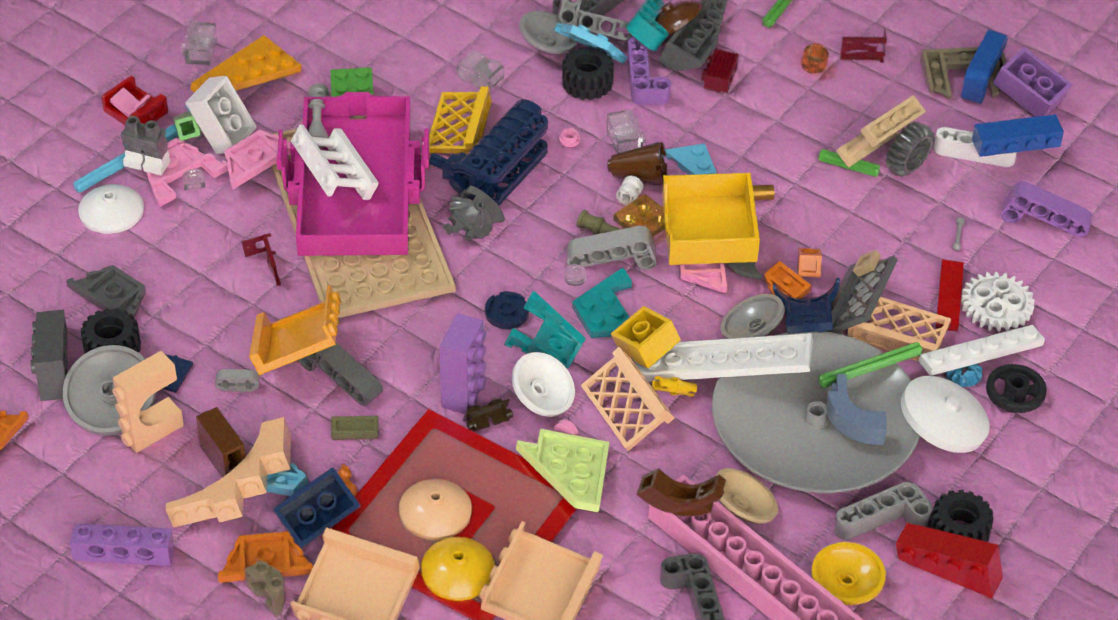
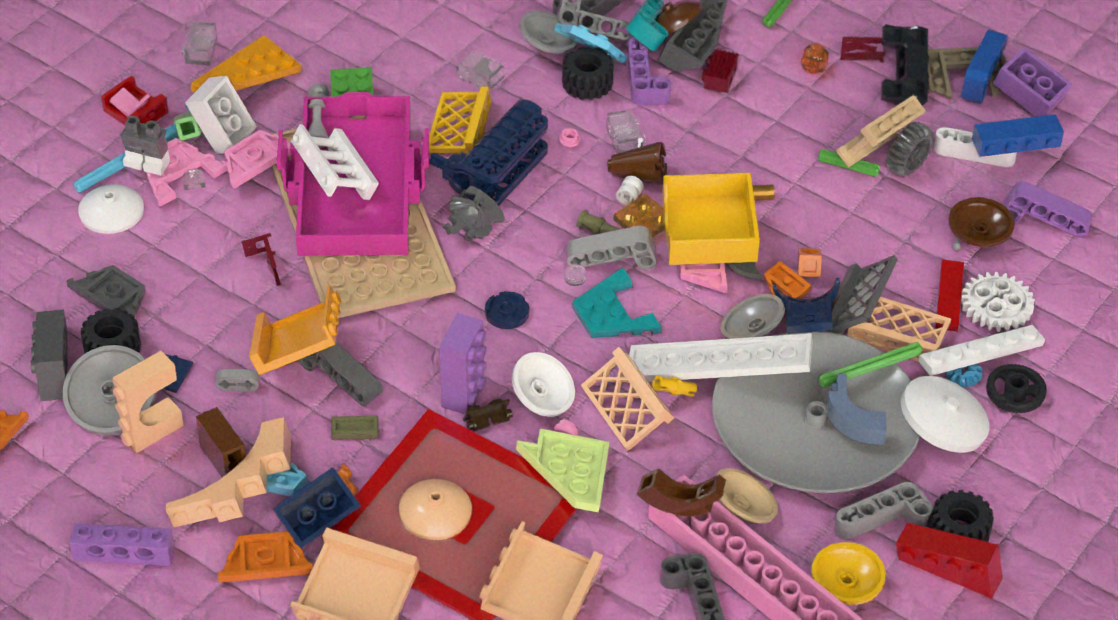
dark tan cylinder [244,561,286,617] -> none
yellow dish [421,537,495,601] -> none
teal wing [504,291,586,368] -> none
yellow brick [611,306,681,369] -> none
medium azure wing [666,143,717,175] -> none
tan tile [853,250,881,277] -> none
none -> black bracket [881,24,929,106]
none -> reddish brown dish [948,197,1015,247]

